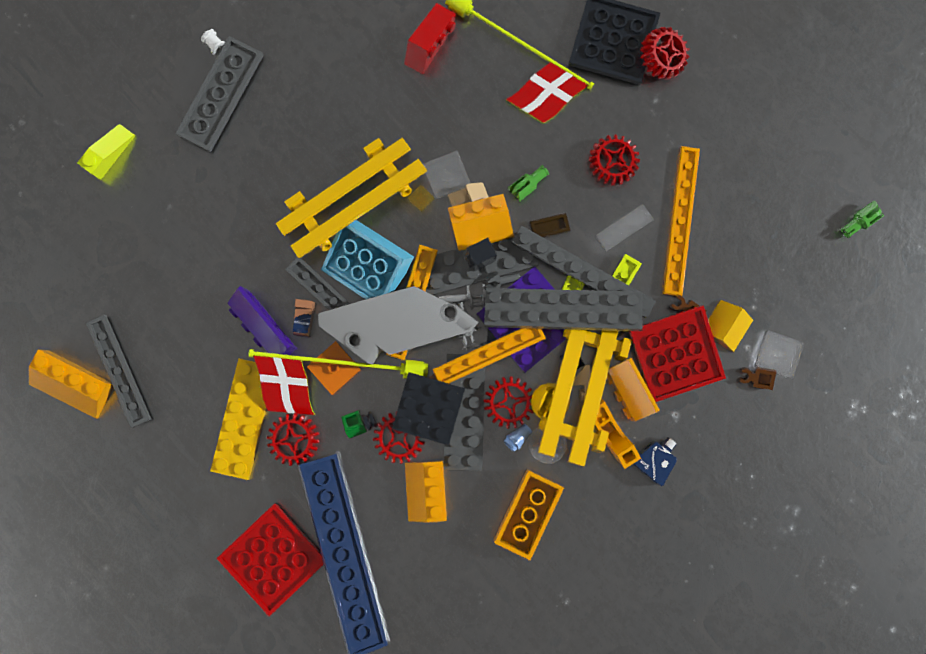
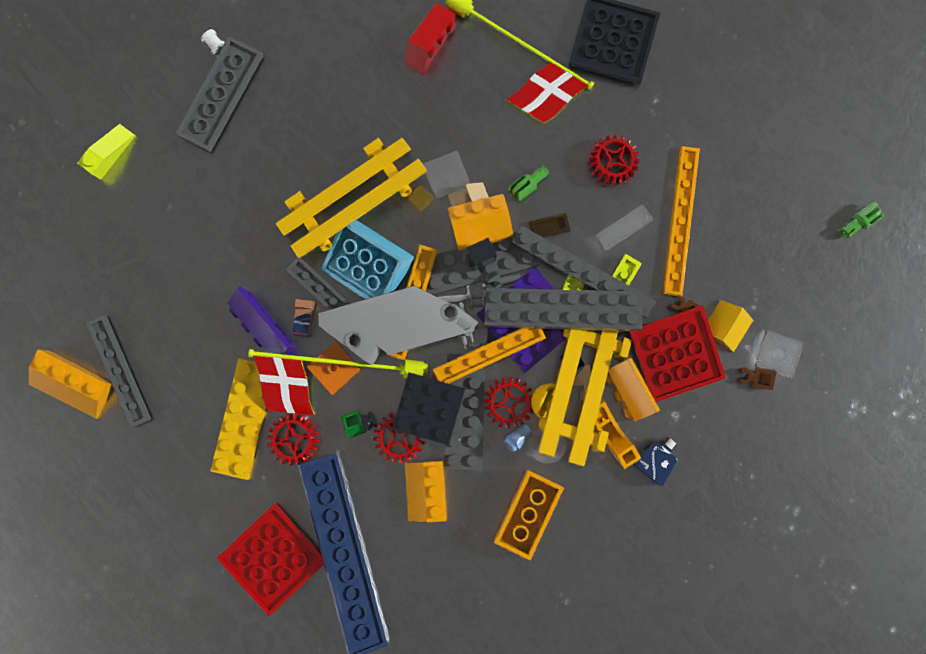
red gear [640,27,690,79] -> none

